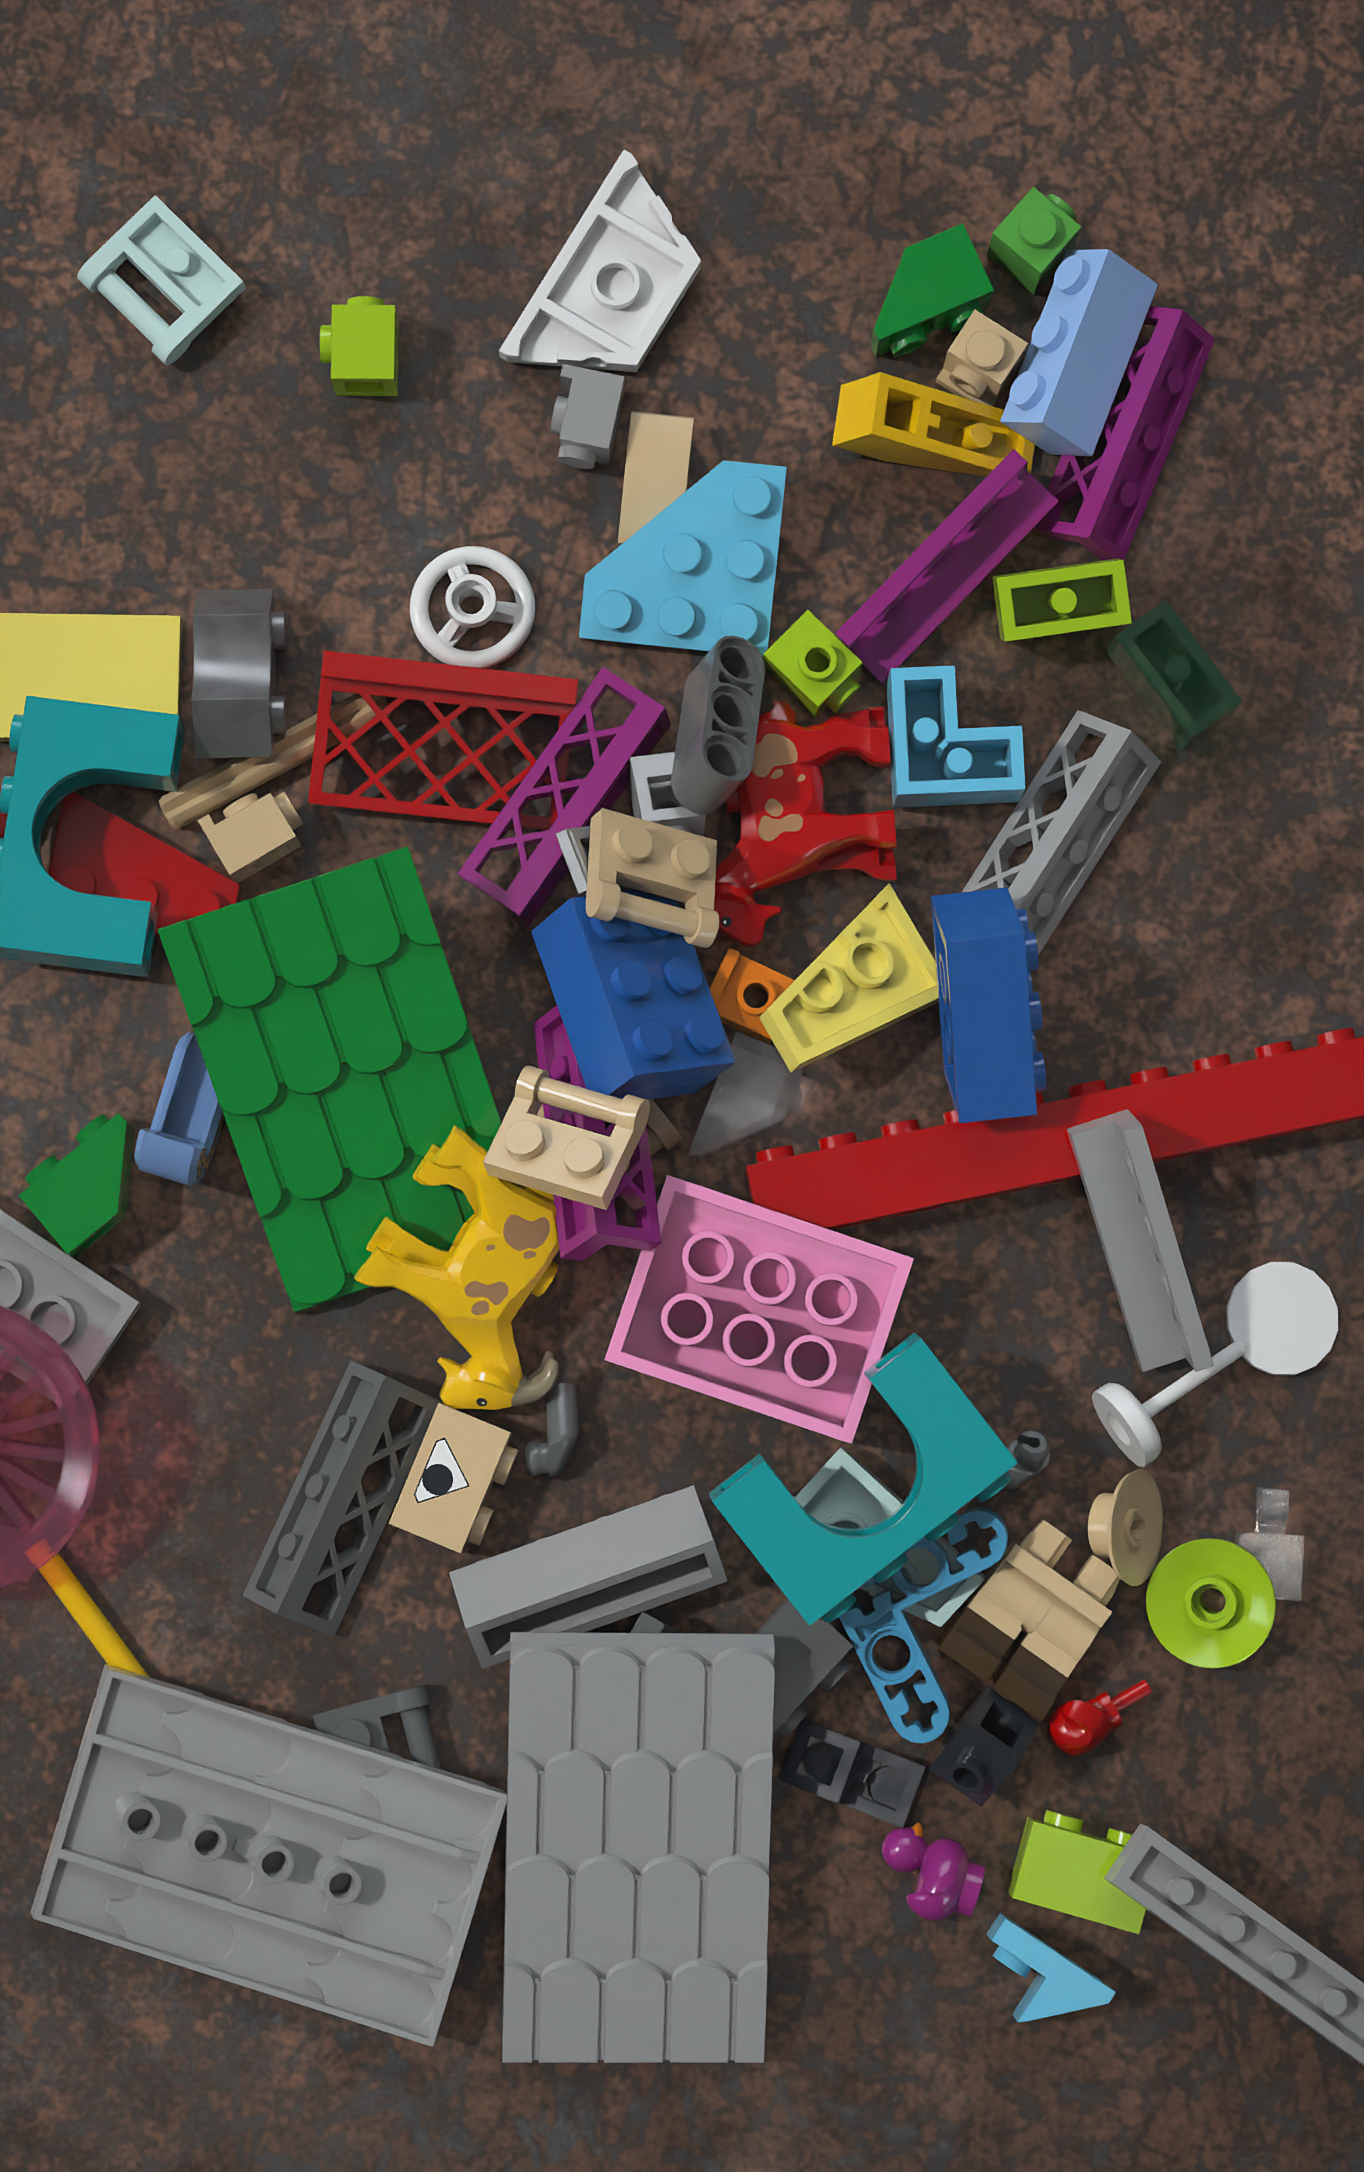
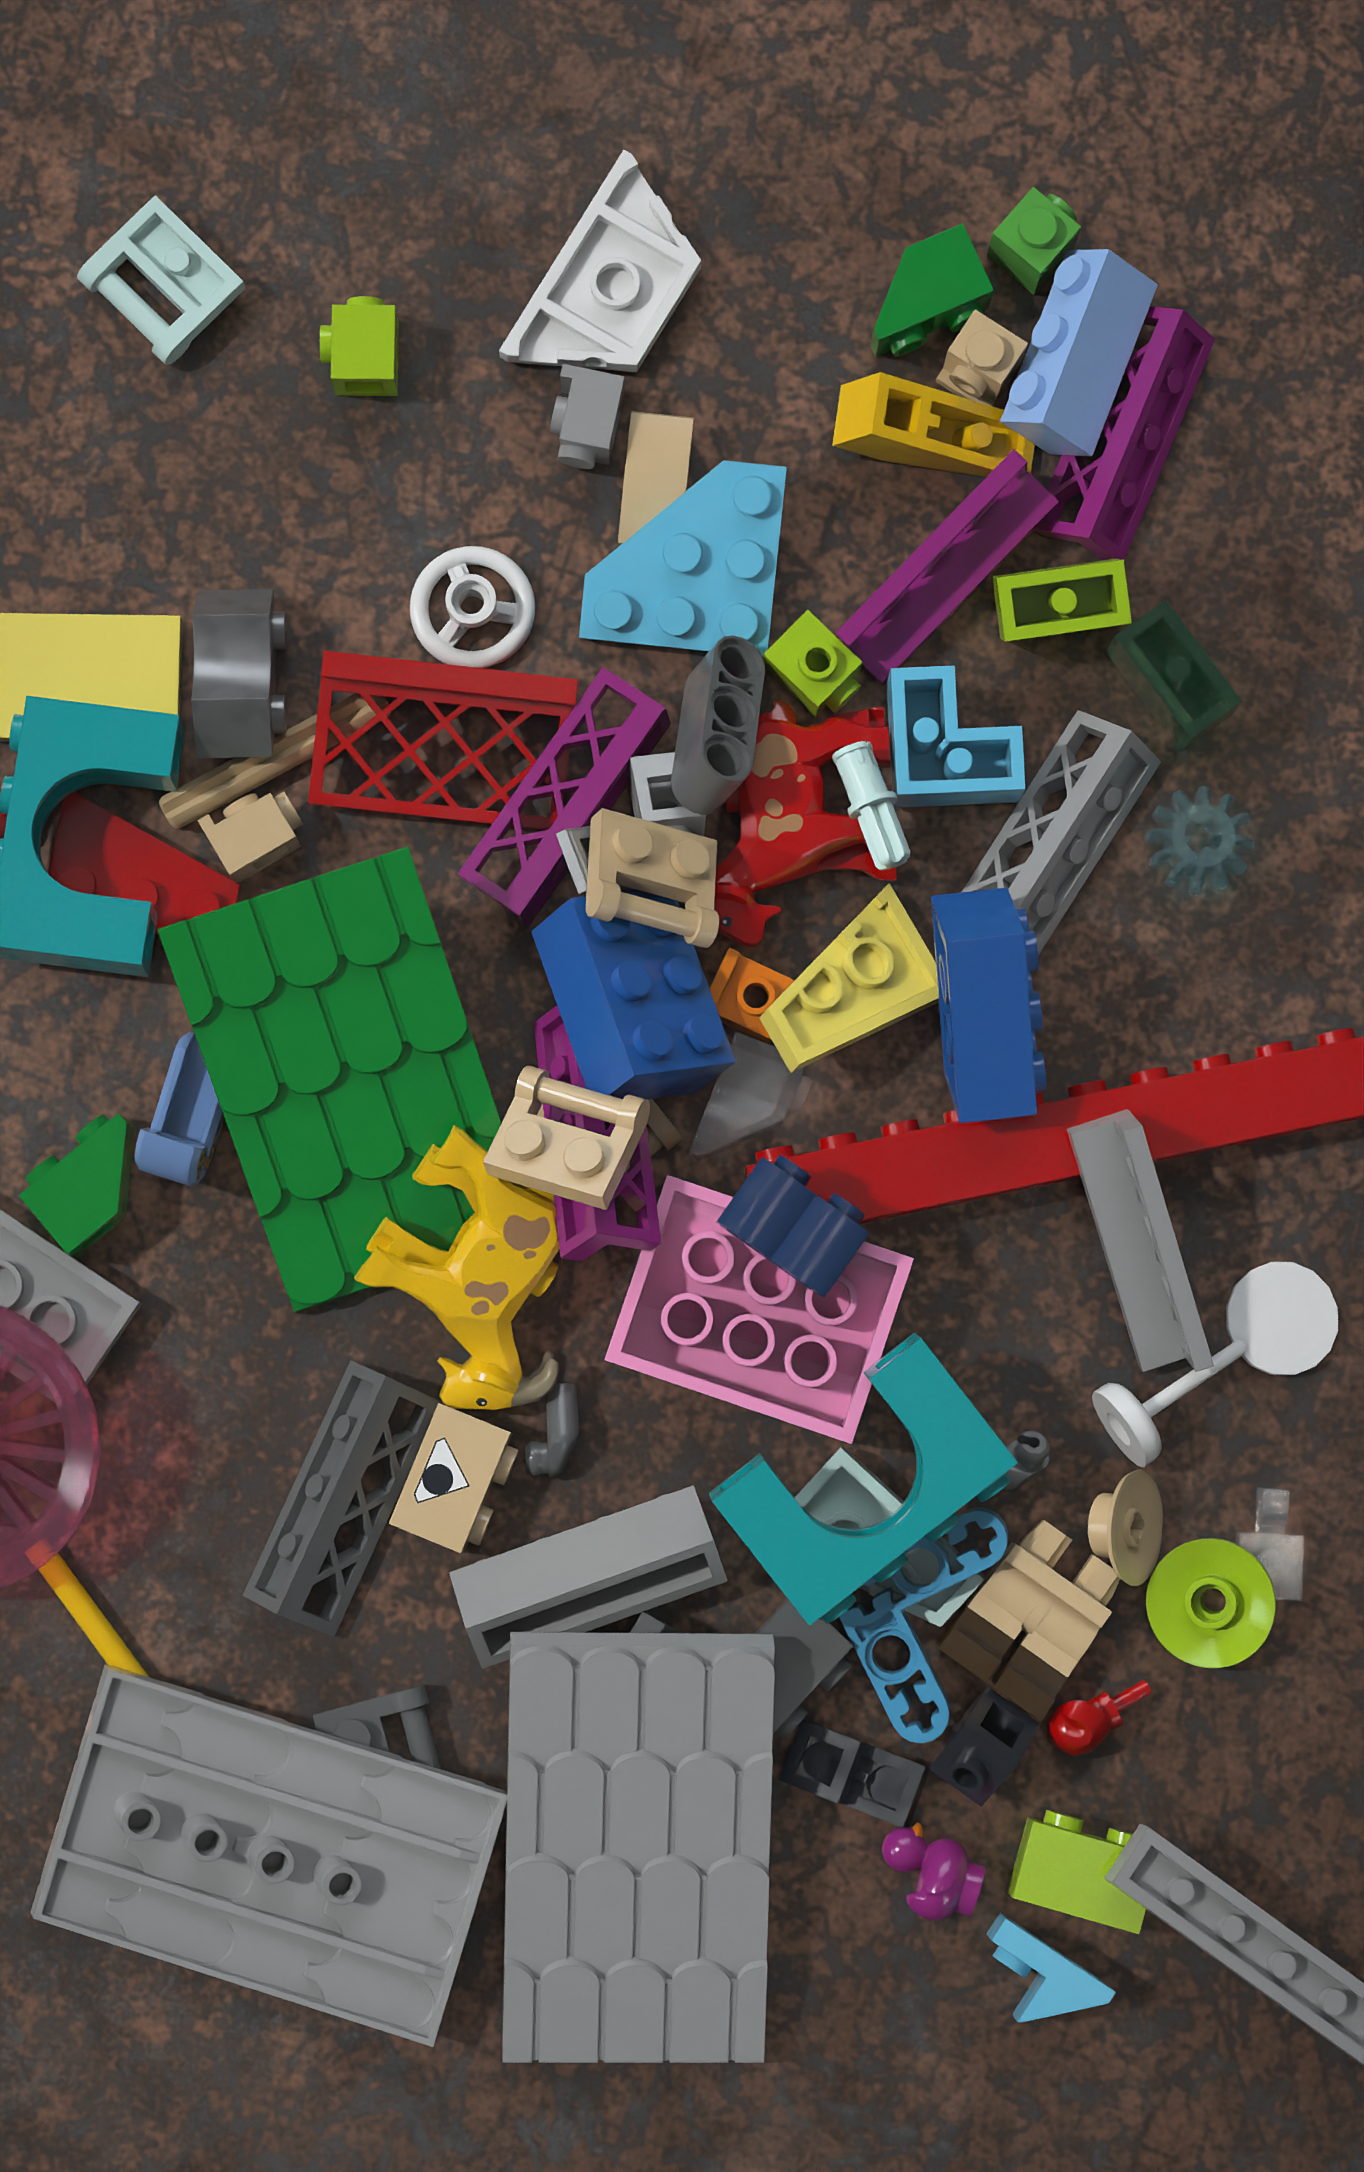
none -> dark blue brick [716,1155,870,1298]
none -> light aqua axle [832,741,910,870]
none -> clear light blue gear [1144,786,1255,895]

